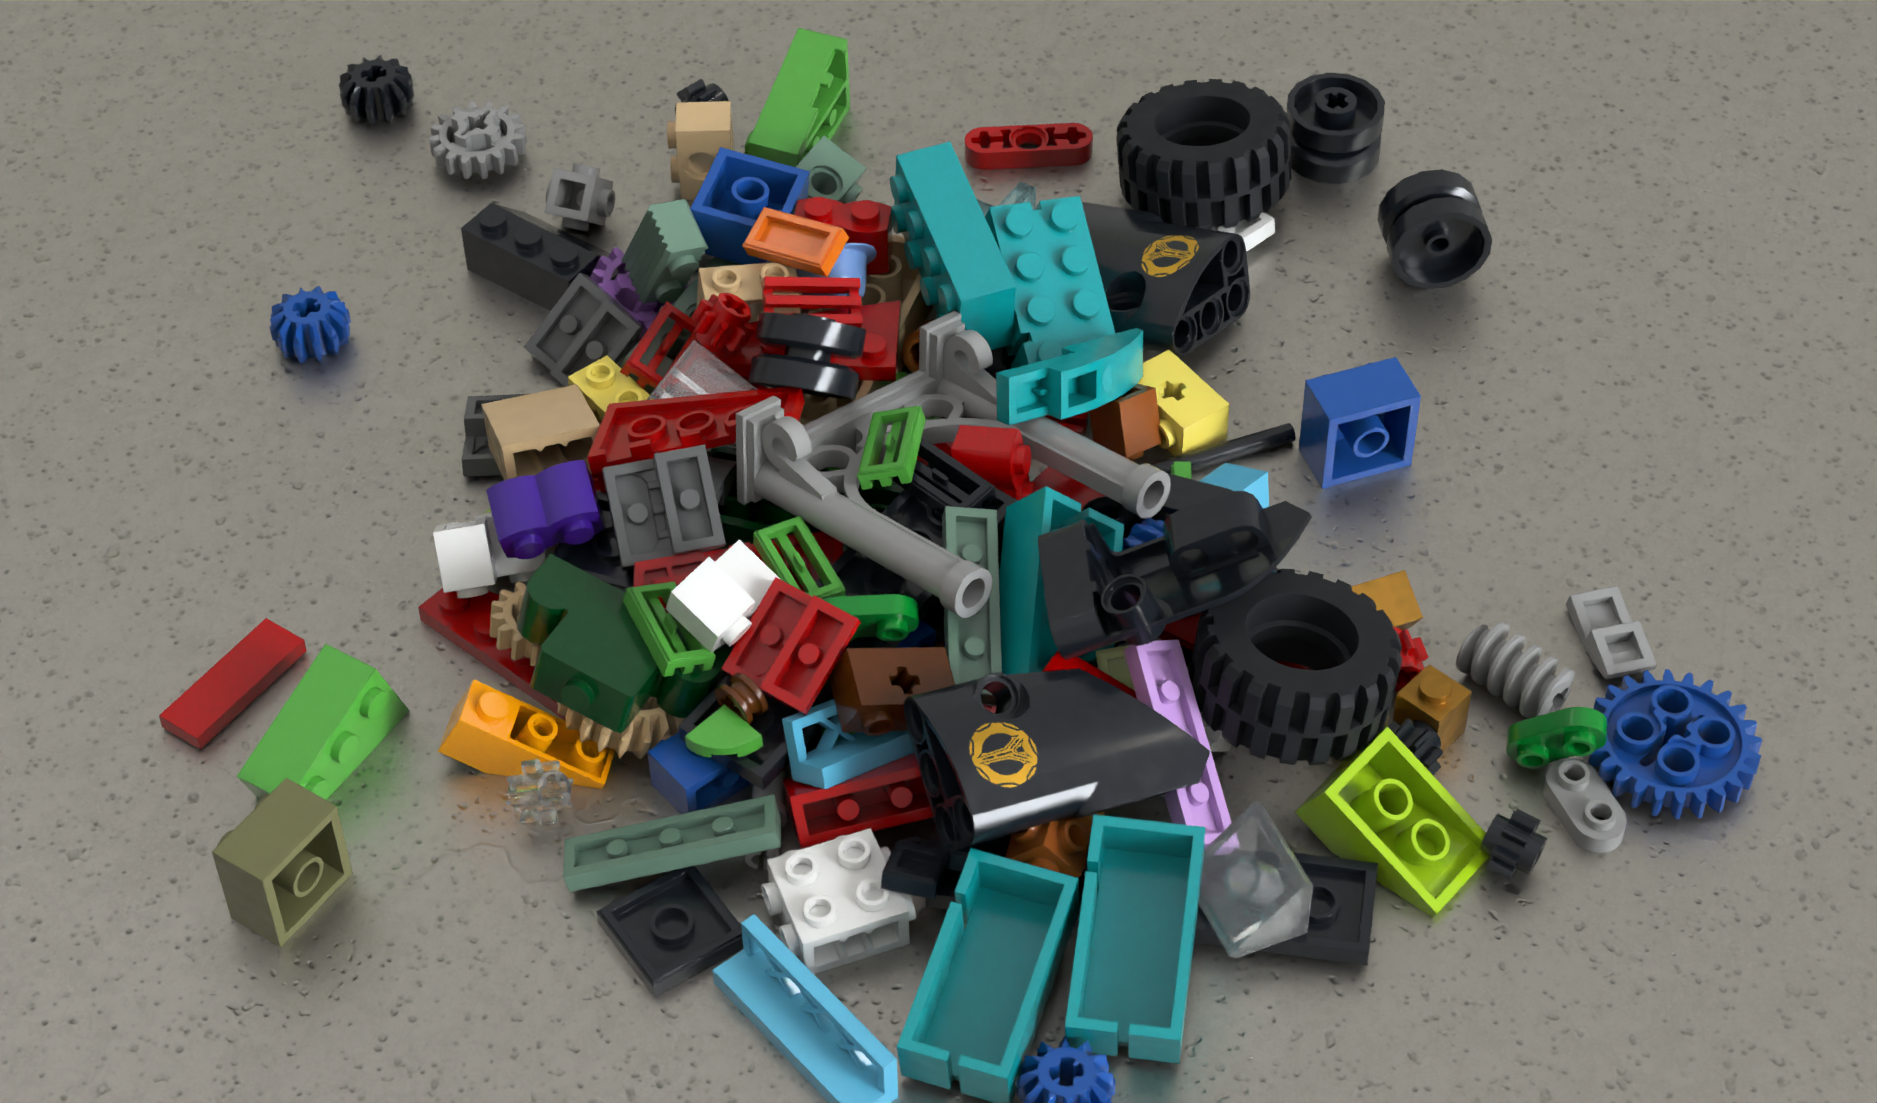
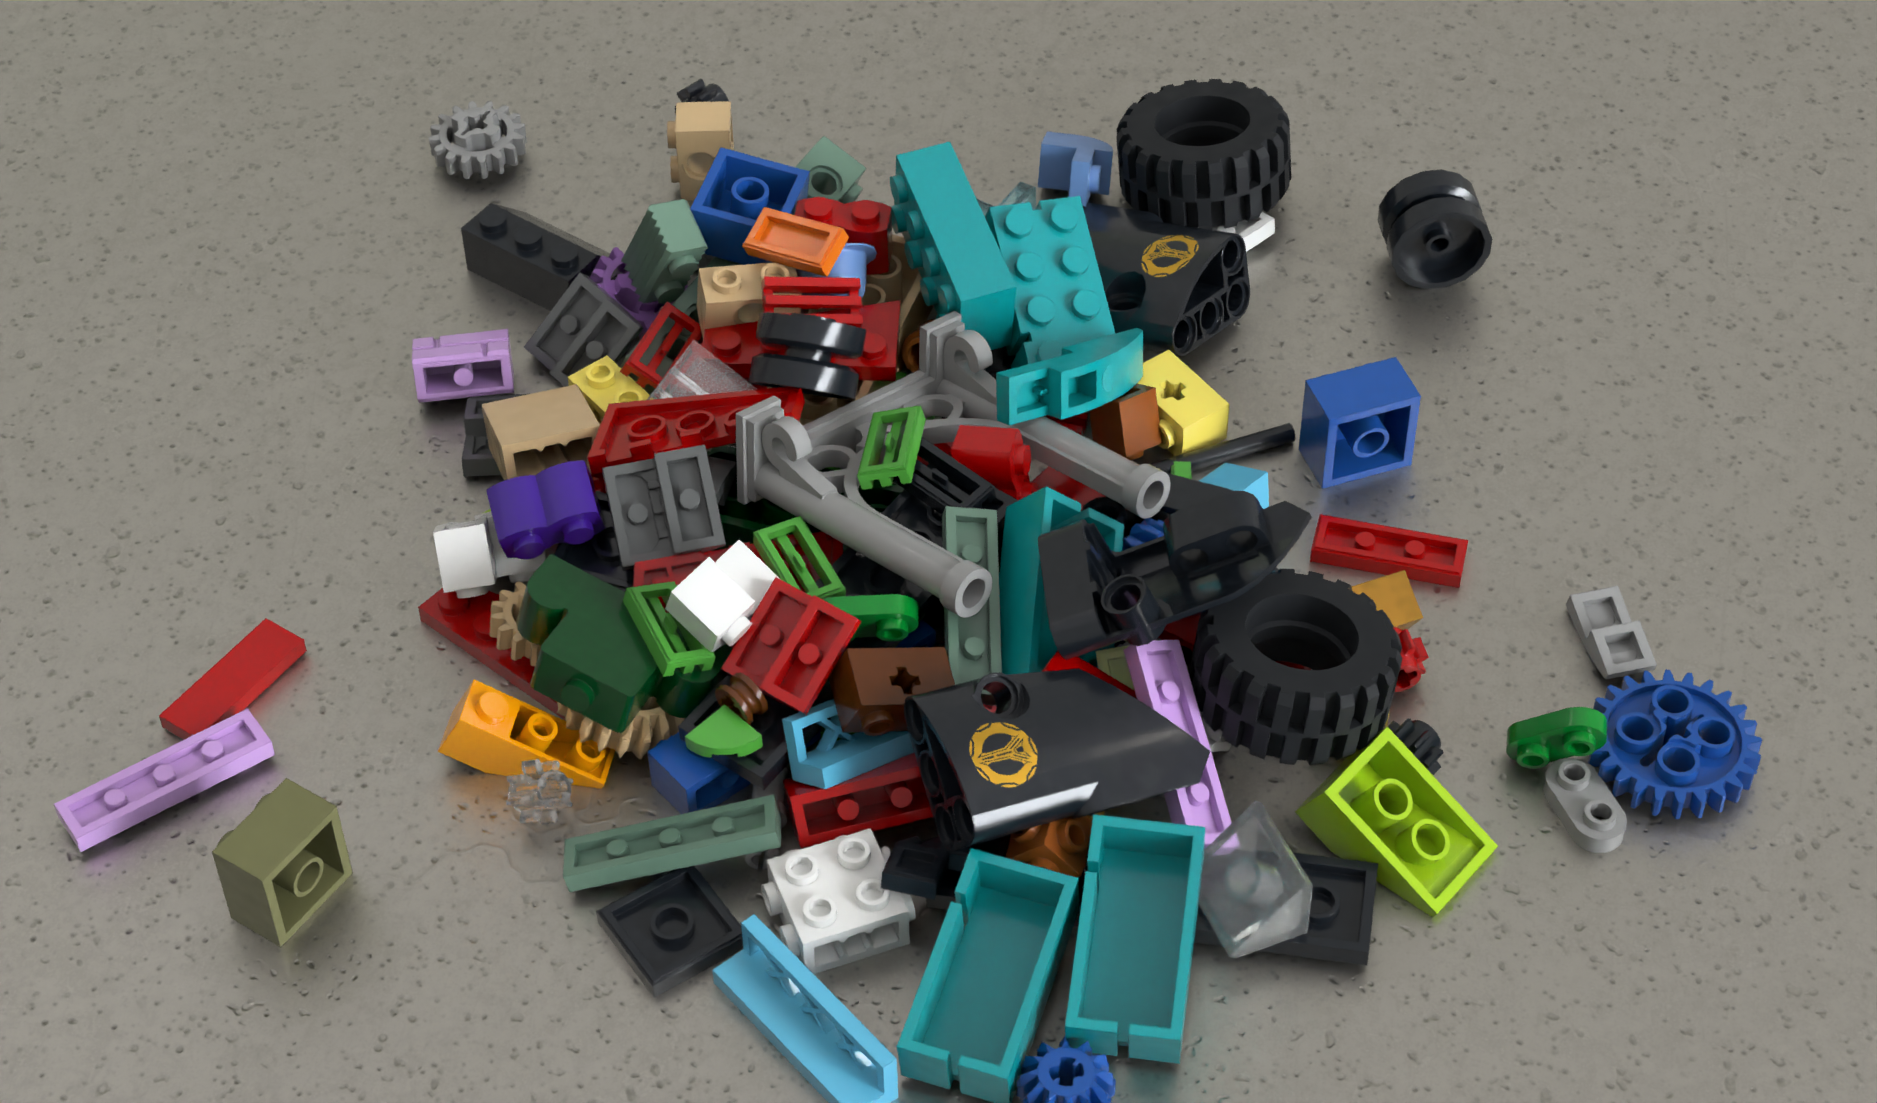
bright green wedge [237,644,410,800] -> none
blue gear [269,286,351,364] -> none
black gear [339,55,414,127] -> none
light grey brick [545,163,615,231] -> none
red gear [691,293,755,354] -> none
bright green wedge [745,28,850,167] -> none
red beam [965,123,1093,170] -> none
black wheel [1286,73,1385,184] -> none
pearl gold brick [1393,664,1472,752] -> none
light grey piece [1456,622,1575,719] -> none
black gear [1479,809,1548,880] -> none
none -> lavender plate [54,708,275,852]
none -> lavender brick [412,329,514,403]
none -> medium blue brick [1038,131,1113,206]
none -> red tile [1310,514,1468,588]

